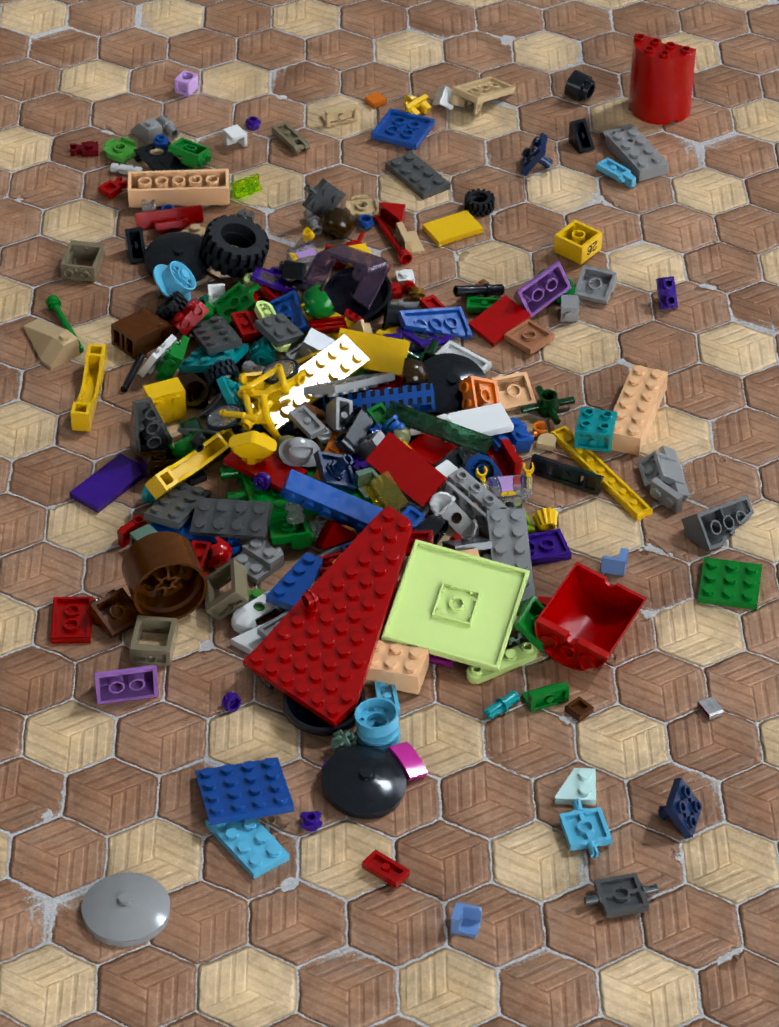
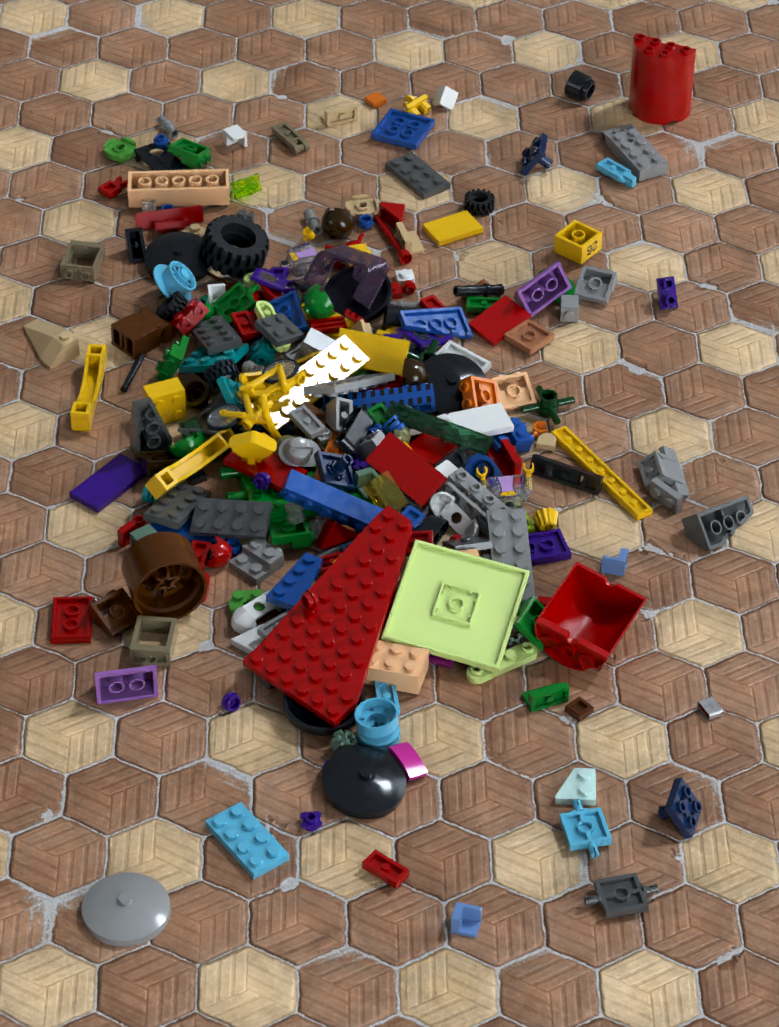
green piece [45,295,84,353] -> none
dark red plate [70,141,98,157] -> none
white axle [110,163,142,175] -> none
light grey slope [131,118,162,145] -> none
white wing [137,334,177,378] -> none
lavender brick [174,70,198,97] -> none
black arm [189,432,206,452] -> none
blue plate [195,757,294,826] -> none
dark tan window [205,558,249,621] -> none
dark purple plate [245,116,261,131] -> none
black slope [278,260,307,281] -> none
dark grey plate [302,178,345,219] -> none
pearl gold plate [408,287,426,300] -> none
tan plate [450,76,515,115] -> none
teal axle [483,690,520,719] -> none
black slope [568,118,595,154] -> none
teal bracket [574,407,617,453] -> none
light nougat brick [612,364,668,456] -> none
green plate [698,557,762,610] -> none

